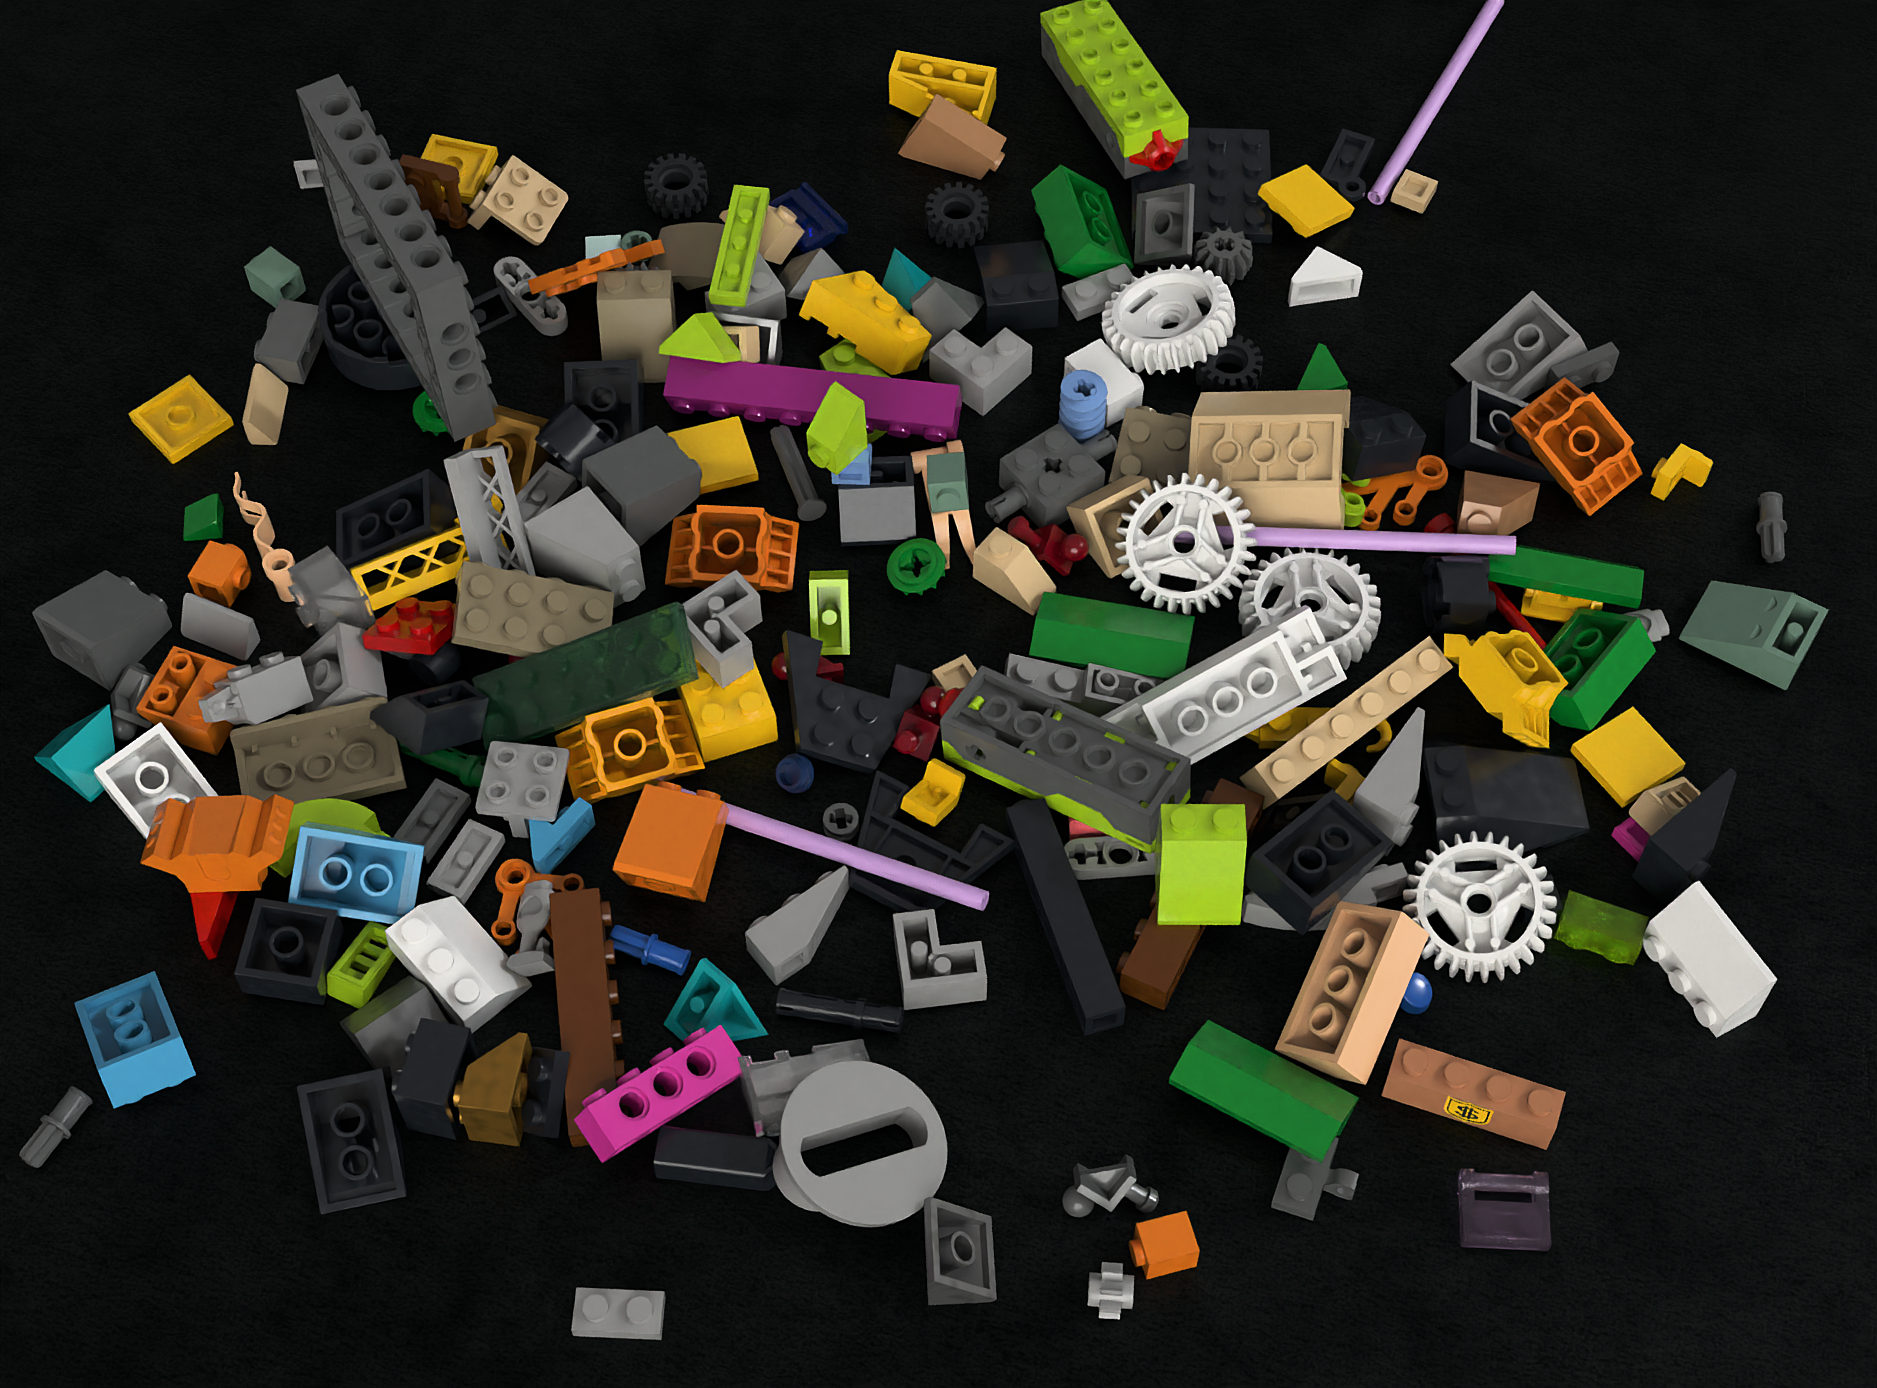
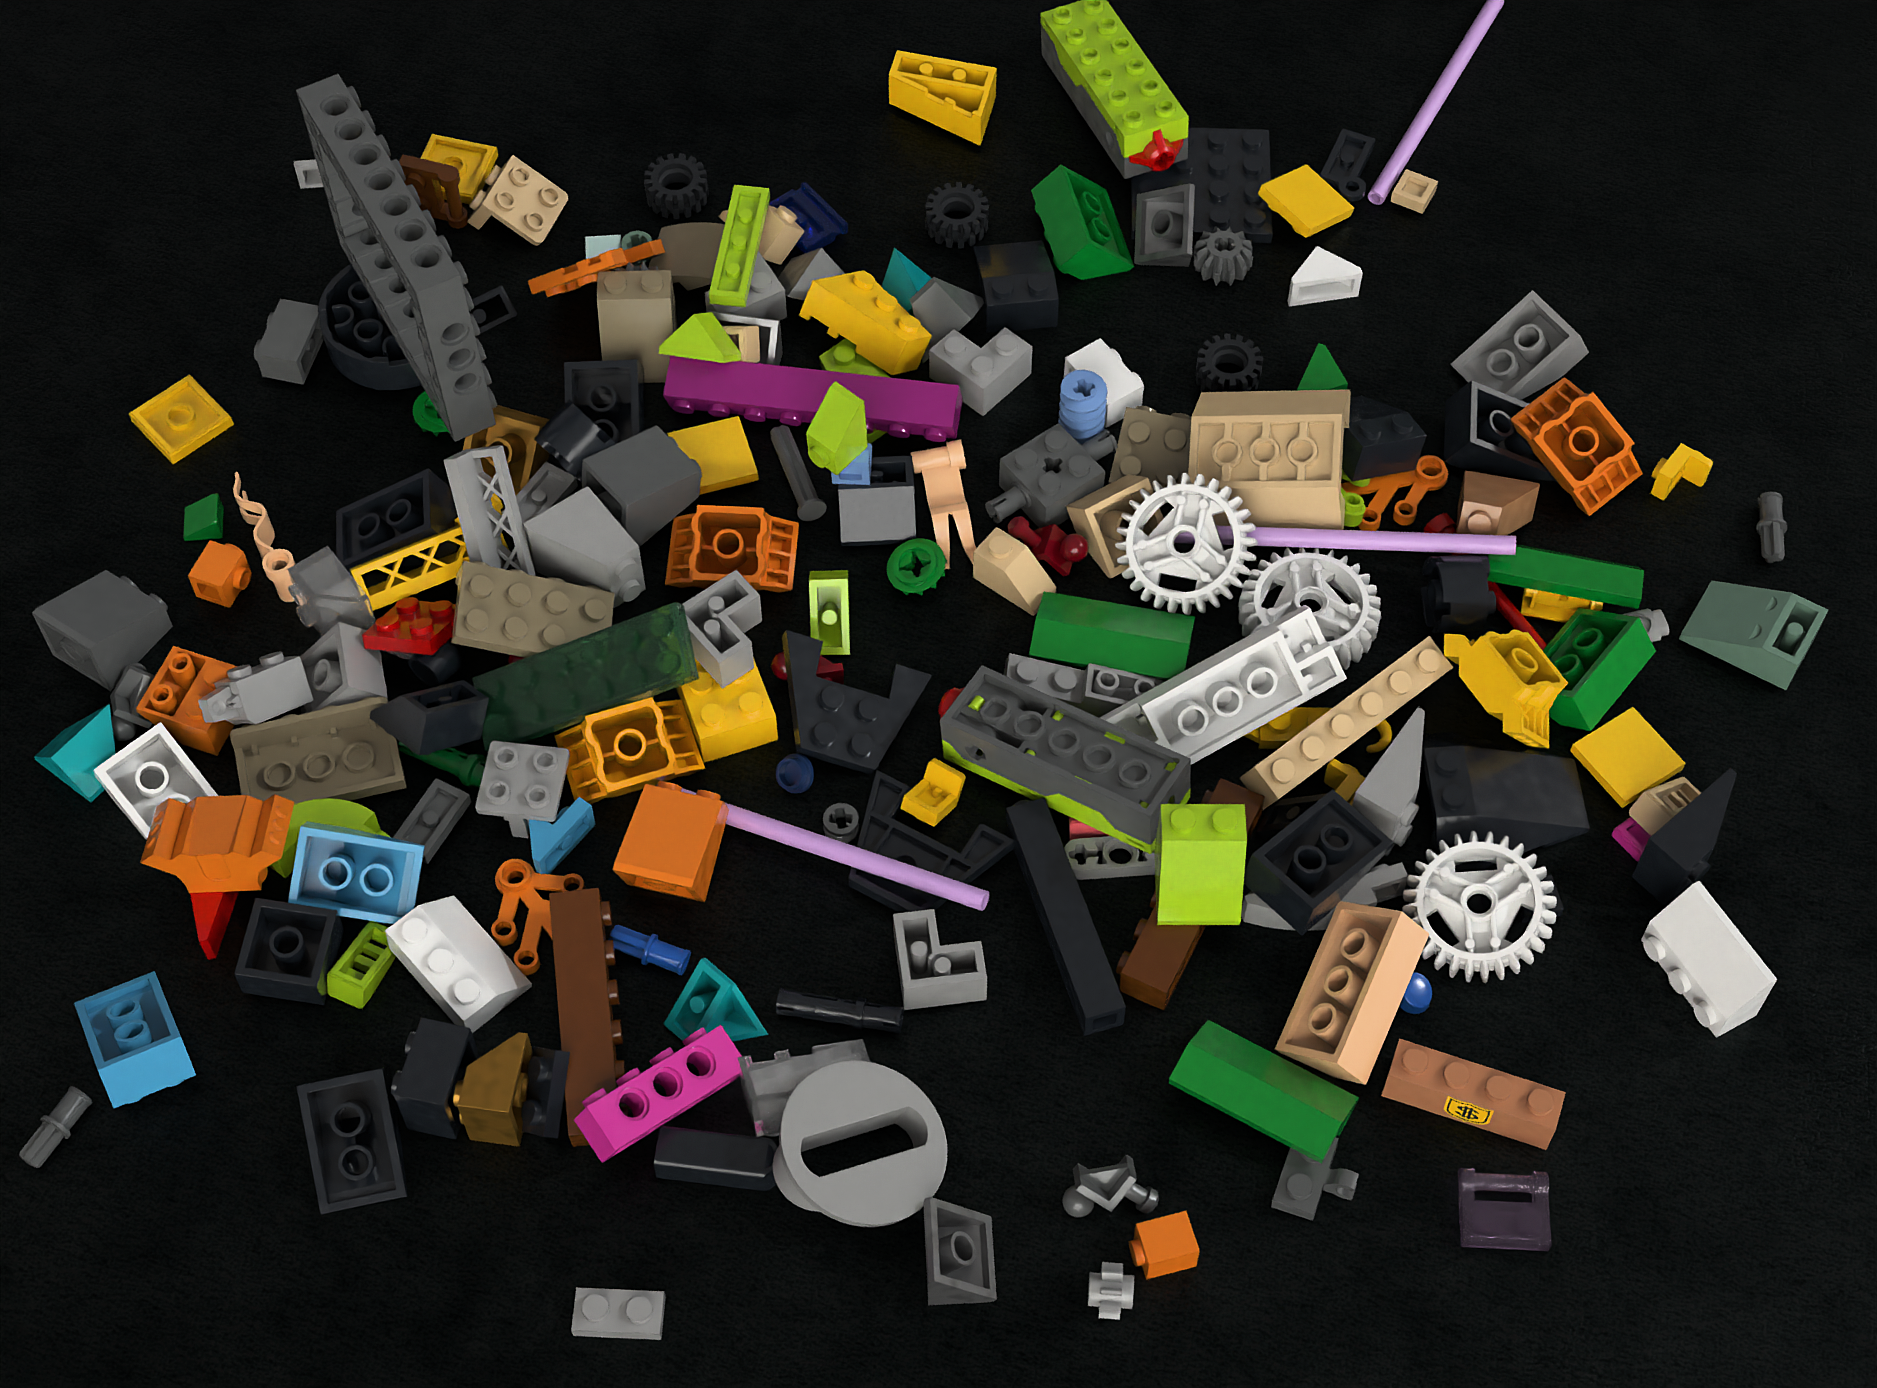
light grey slope [181,593,260,660] -> none
tan slope [242,364,288,445] -> none
sand green brick [244,246,306,308] -> none
flat silver slope [340,975,448,1080] -> none
light grey plate [426,819,506,906] -> none
light grey beam [494,257,568,336] -> none
light grey piece [506,880,555,977] -> none
light grey slope [745,865,849,986] -> none
dark red piece [892,686,946,762] -> none
medium nougat slope [898,94,1007,180] -> none
sand green brick [927,452,969,513] -> none
tan plate [932,654,977,692] -> none
light grey plate [1061,263,1133,321] -> none
white gear [1102,264,1236,375] -> none
dark grey plate [1544,342,1620,392] -> none
clear neon green bracket [1554,890,1649,965] -> none

